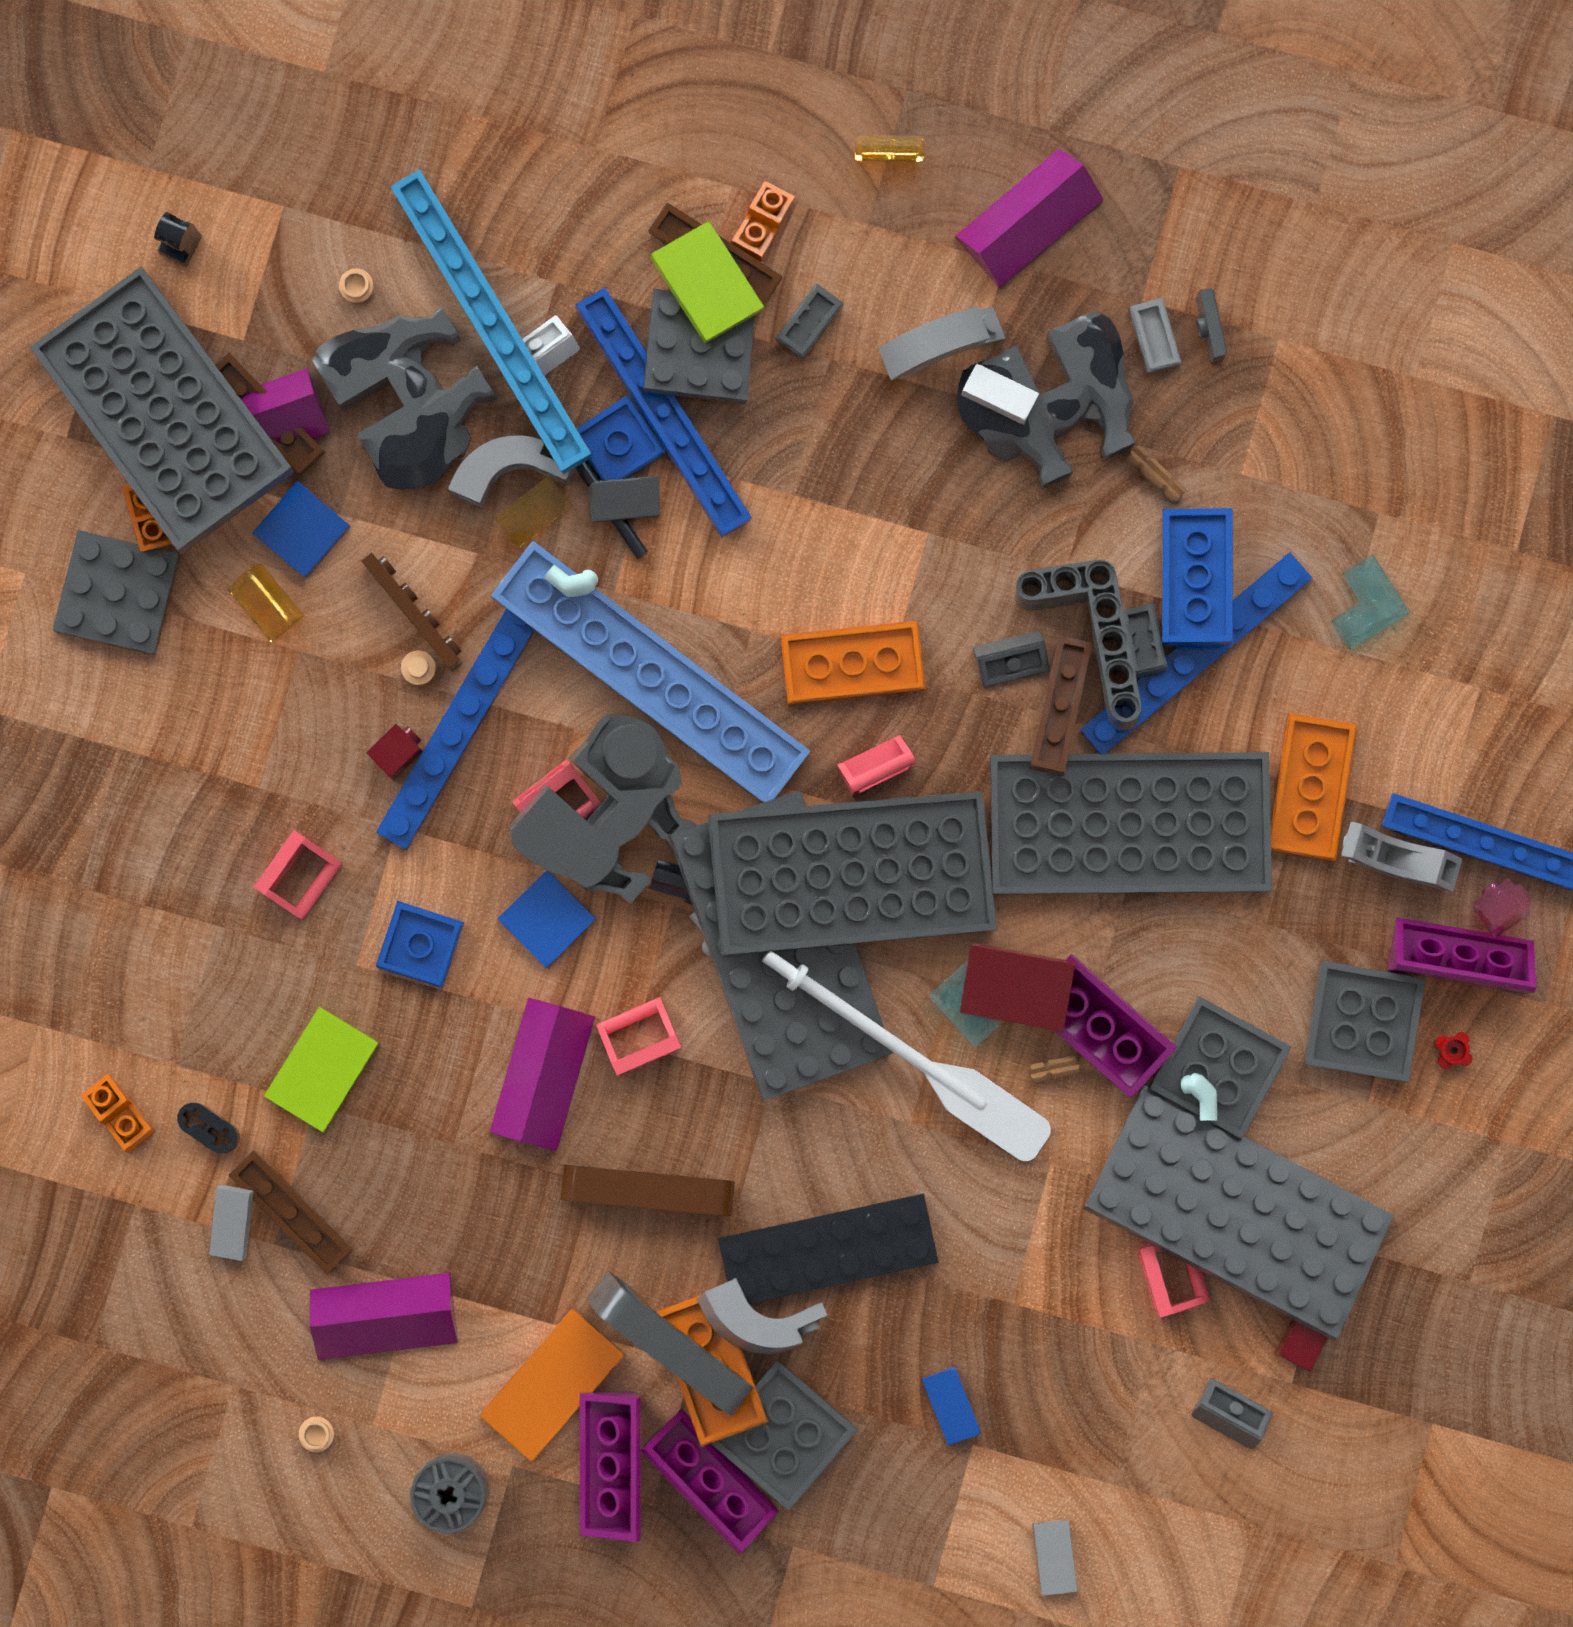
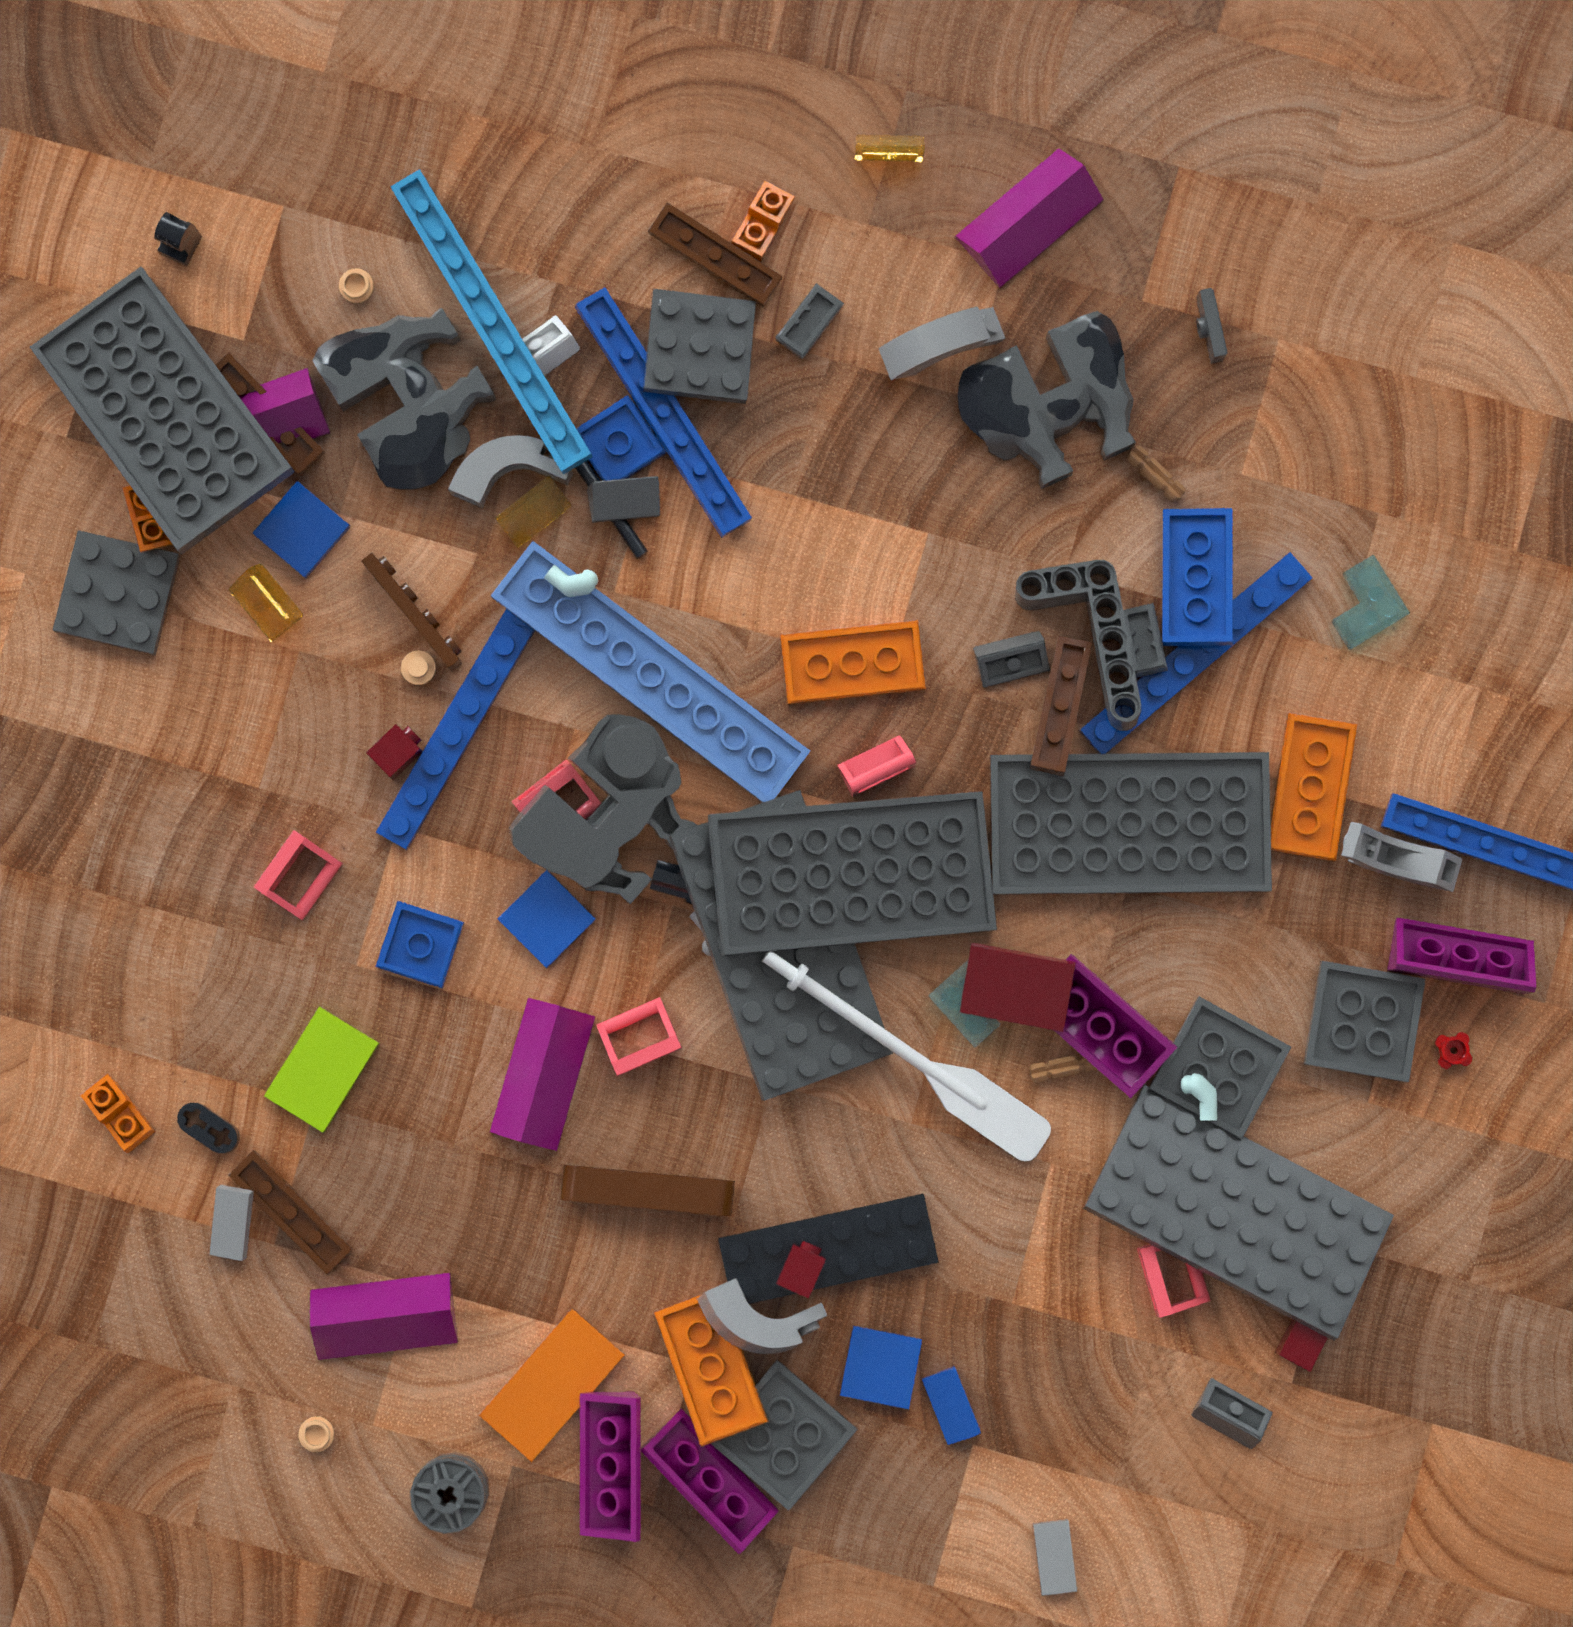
dark grey beam [587,1271,754,1416] -> none
lime tile [650,221,764,344] -> none
white slope [961,364,1039,425] -> none
light grey tile [1129,297,1182,374] -> none
clear pink brick [1474,878,1531,938] -> none
none -> dark red brick [776,1241,826,1298]
none -> blue tile [840,1325,922,1409]

